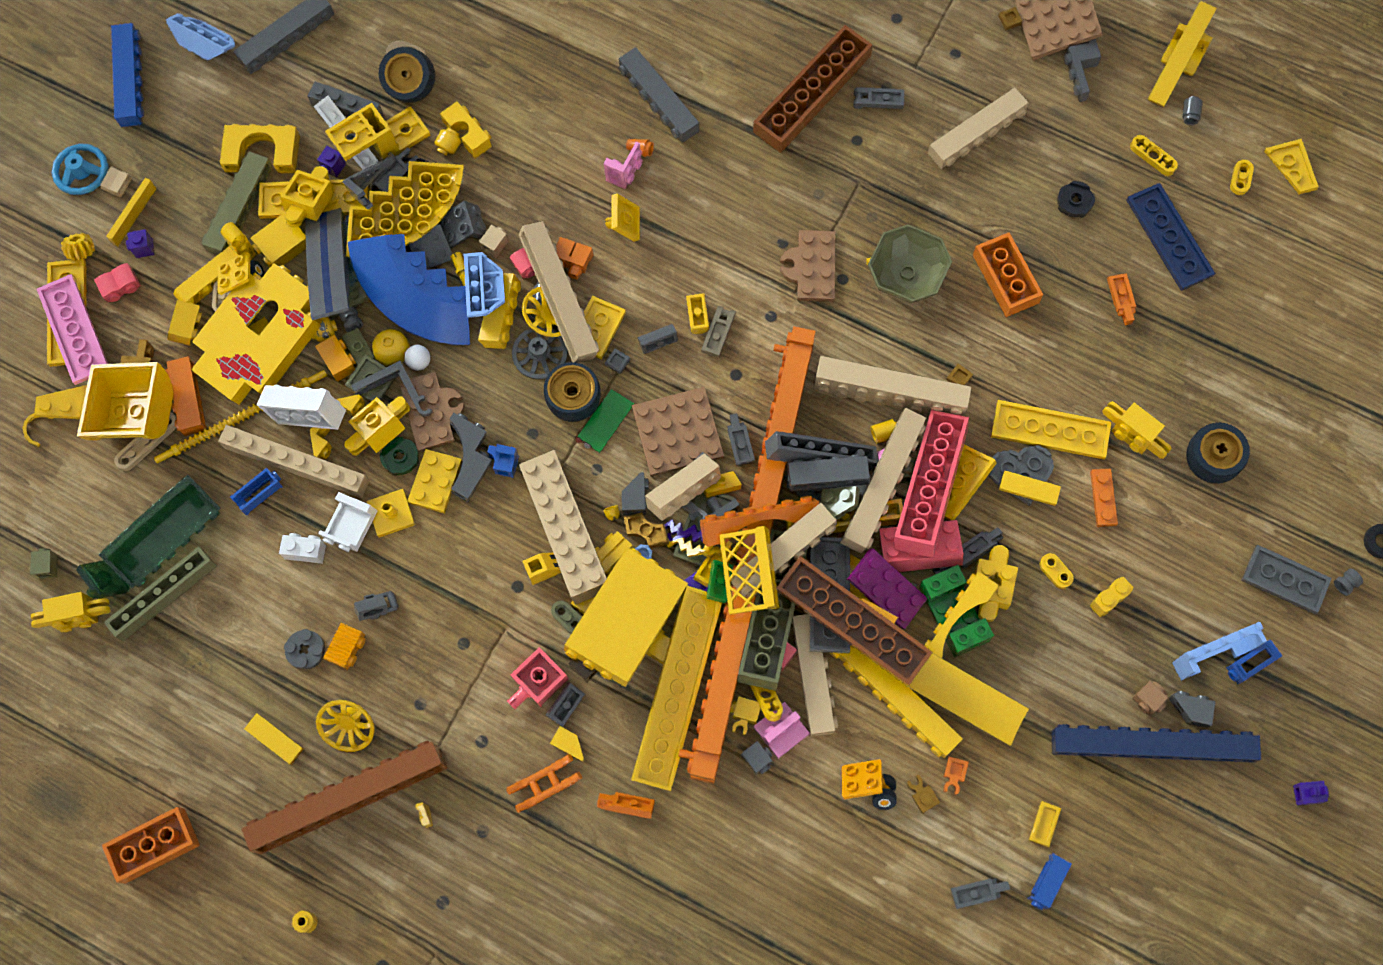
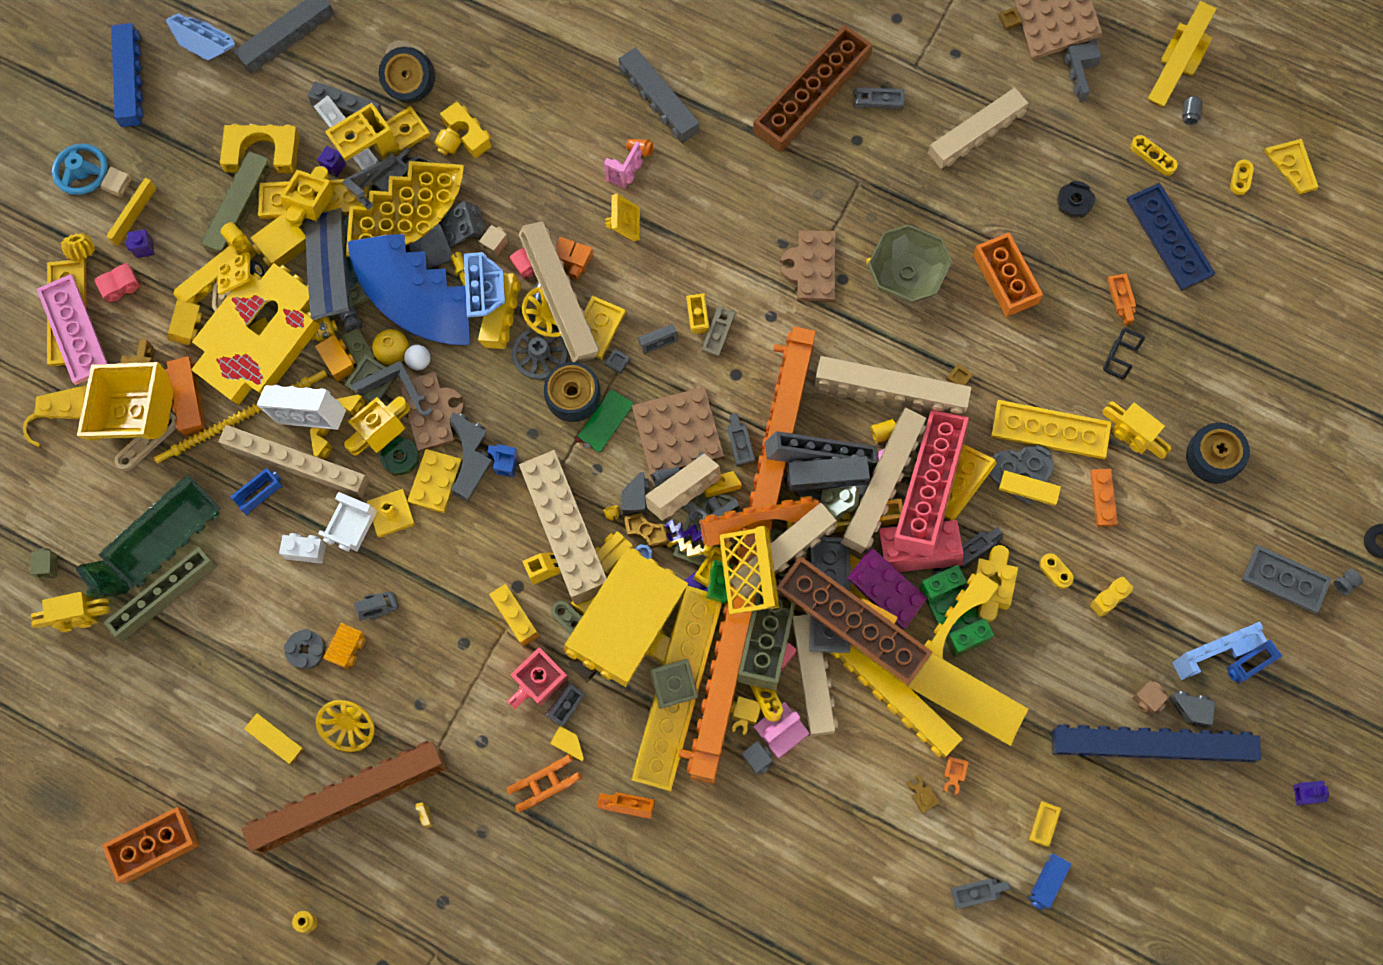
light orange plate [842,759,897,810] -> none
none -> yellow brick [489,584,539,647]
none -> olive tile [649,659,698,709]
none -> dark grey cone [652,467,680,487]
none -> black piece [1103,328,1145,379]

